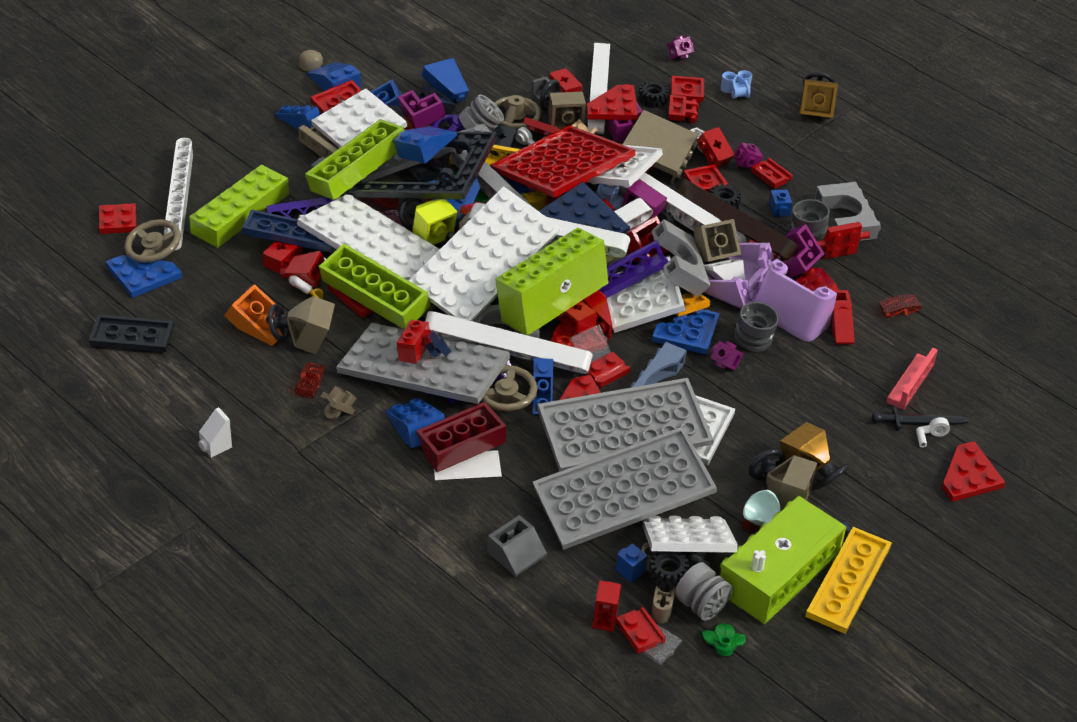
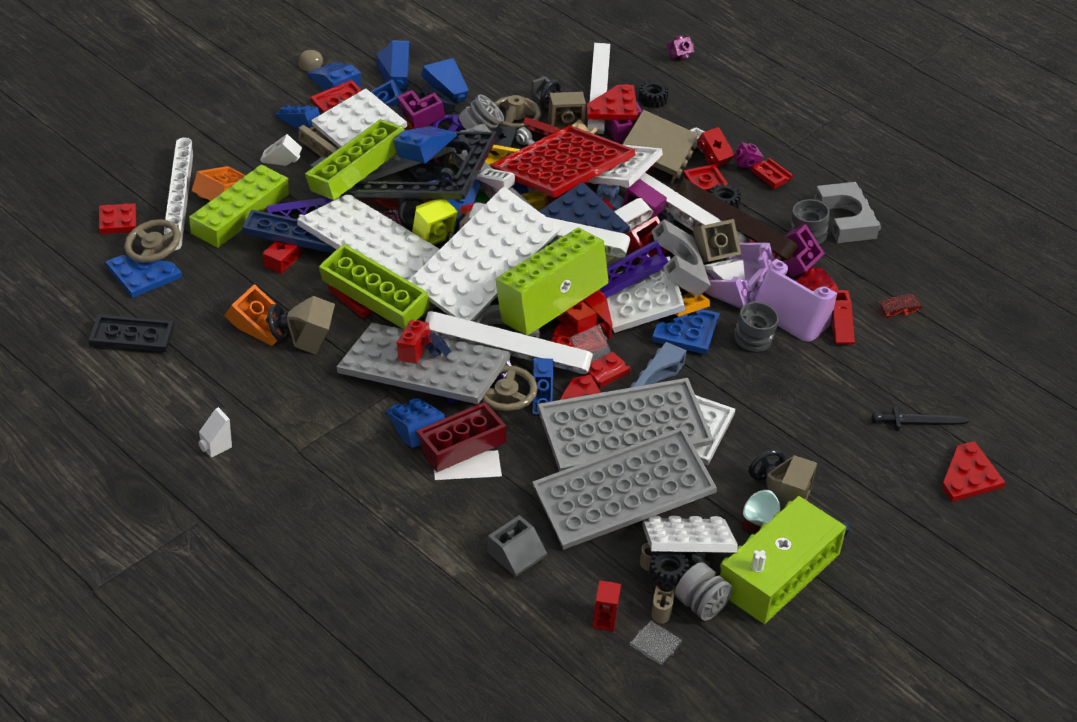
red torso [280,251,326,299] -> none
clear red slope [295,362,326,398] -> none
dark tan hips [320,386,357,419] -> none
red brick [549,68,582,93] -> none
blue brick [616,543,648,583] -> none
red plate [616,607,666,654] -> none
red plate [668,95,699,123] -> none
red plate [671,76,704,102] -> none
green plate [702,623,746,656] -> none
magenta brick [710,341,744,370] -> none
light blue piece [720,70,752,99] -> none
blue brick [769,190,792,217] -> none
pearl gold piece [780,422,849,490] -> none
pearl gold piece [799,72,838,118] -> none
yellow plate [805,527,892,634] -> none
red plate [817,222,870,259] -> none
coral fence [886,348,938,410] -> none
white plate [916,417,950,448] -> none
none -> orange slope [192,166,246,201]
none -> white slope [260,134,302,166]
none -> blue slope [377,40,409,91]
none -> white slope [476,168,515,190]

